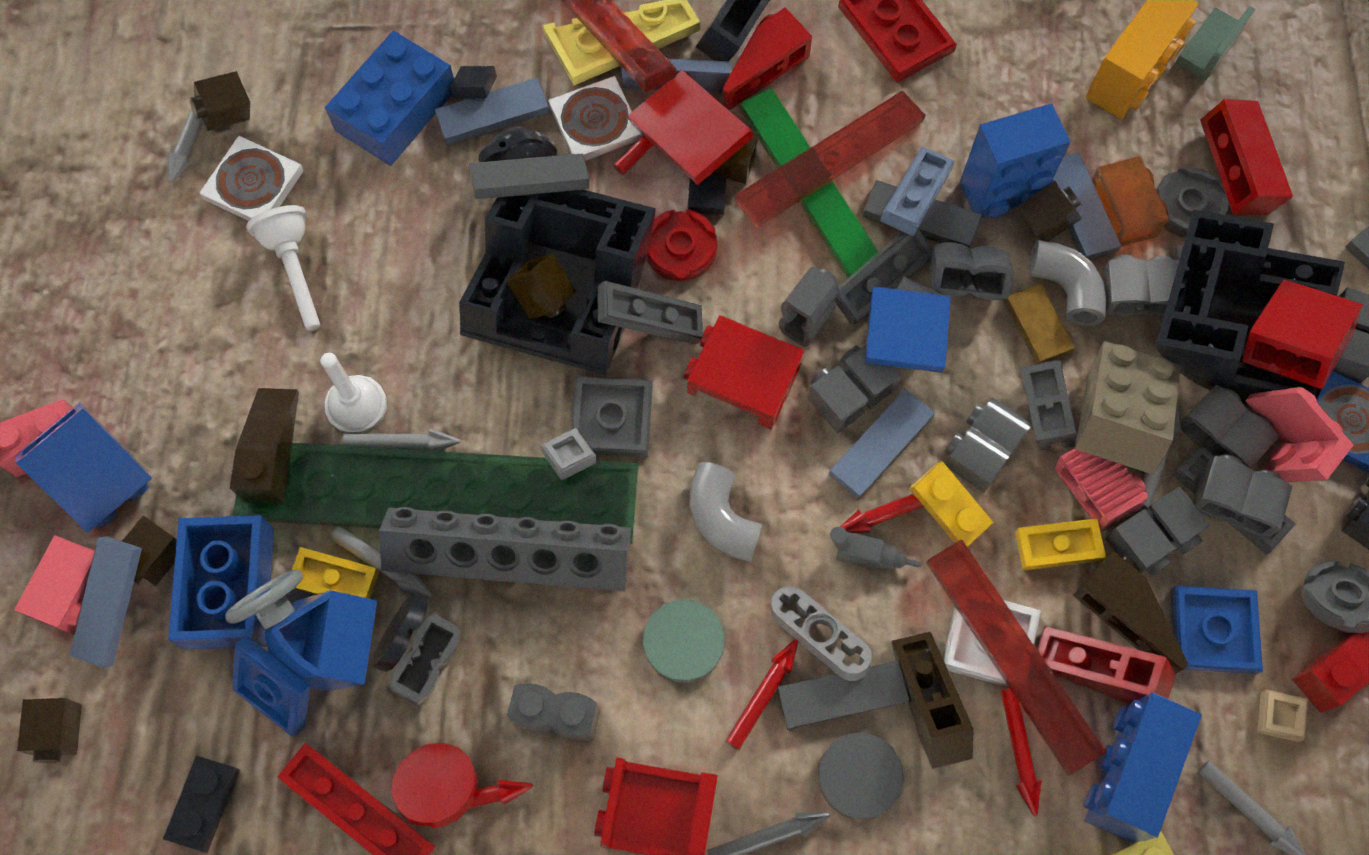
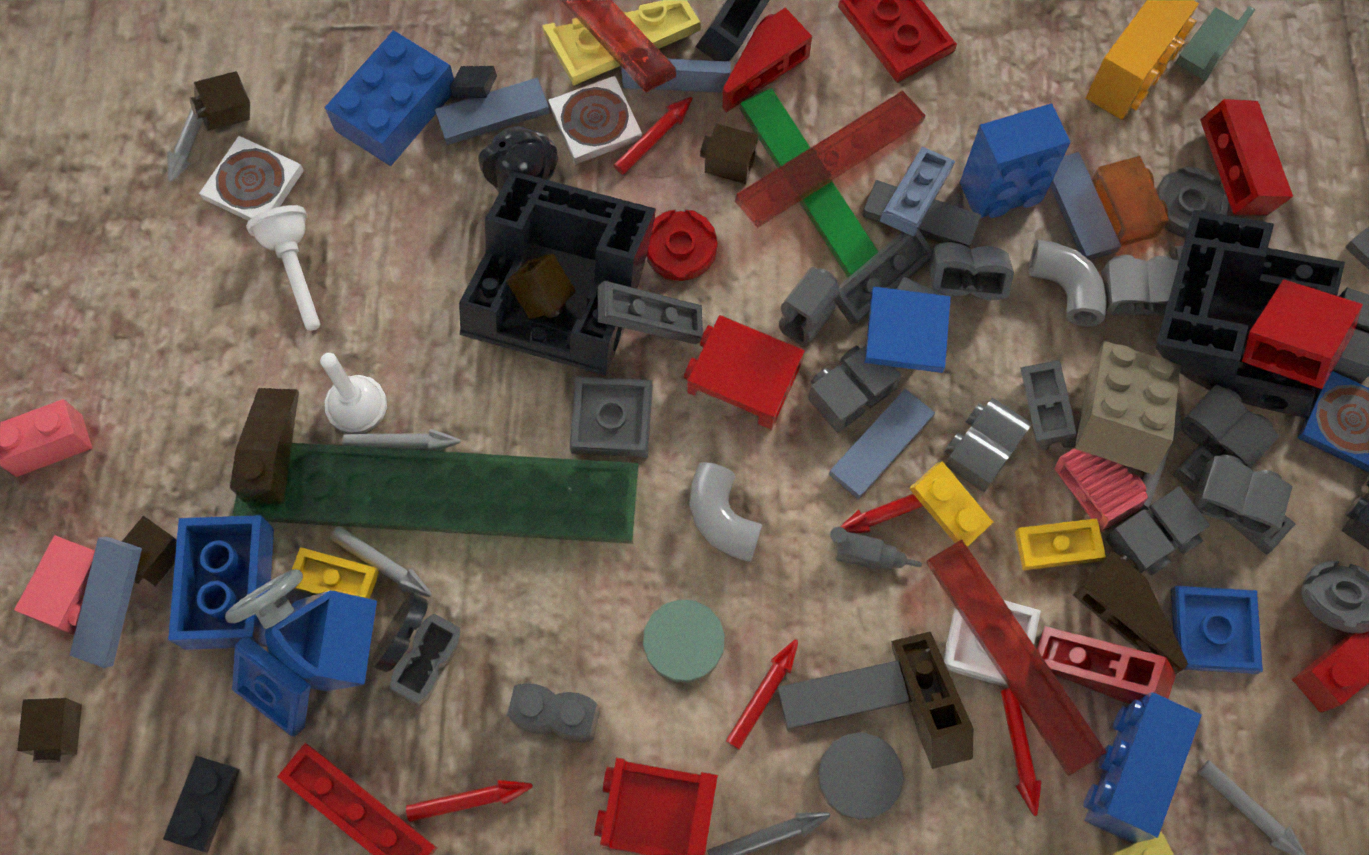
blue brick [15,402,152,533] -> none
dark grey brick [379,507,631,591] -> none
red tile [391,743,478,828] -> none
dark grey tile [469,153,590,199] -> none
light grey tile [541,428,596,480] -> none
red tile [627,70,754,185] -> none
black tile [687,175,727,215] -> none
light grey beam [771,586,872,681] -> none
pearl gold tile [1004,283,1075,364] -> none
dark brown brick [1017,180,1082,241] -> none
coral bracket [1246,387,1354,482] -> none
tan tile [1257,690,1308,742] -> none

